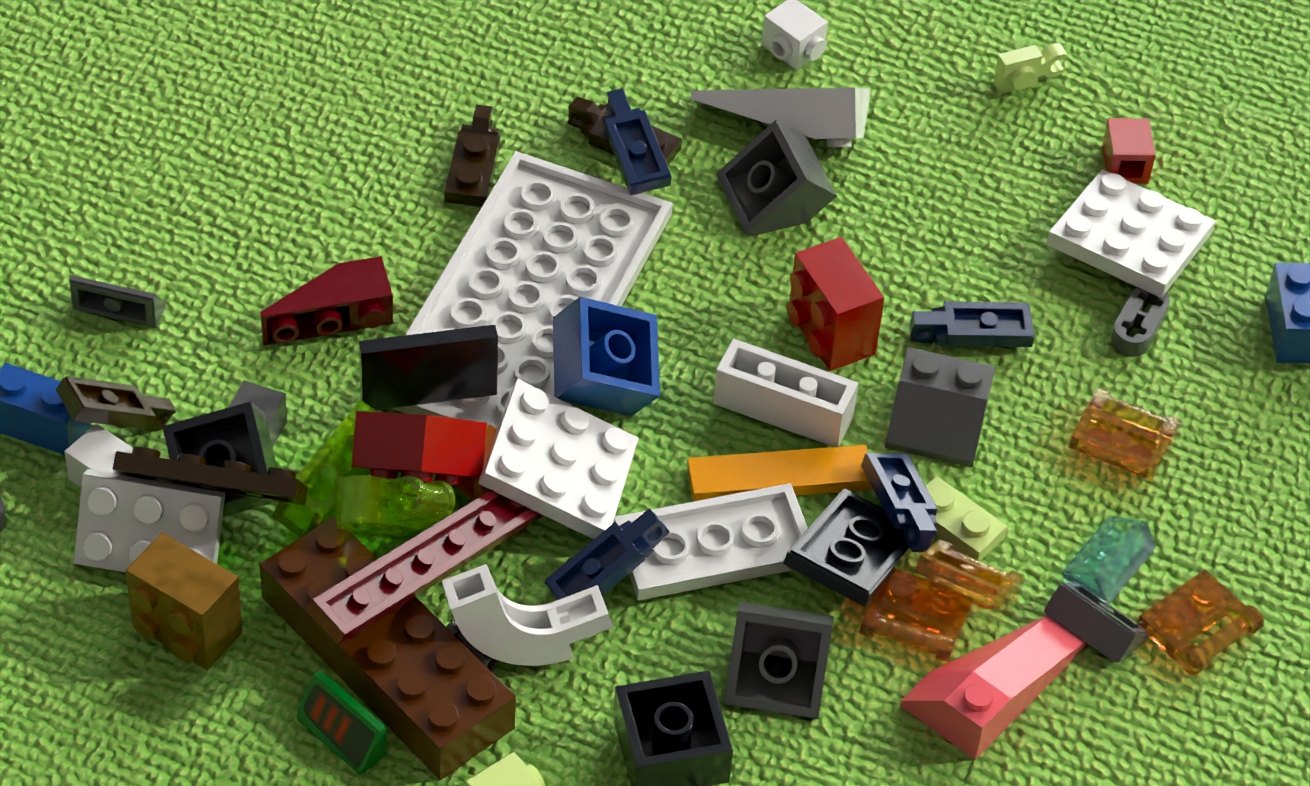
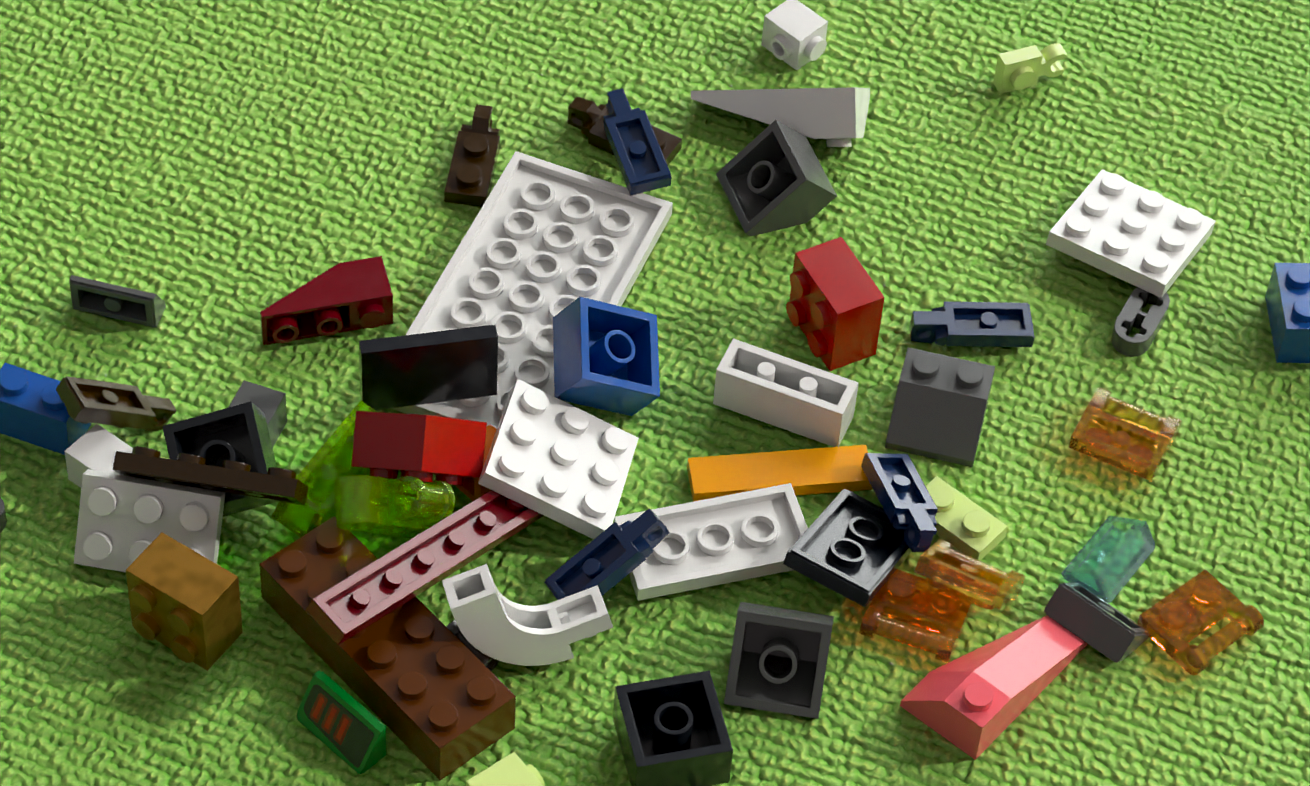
brick [1102,118,1156,184] -> none

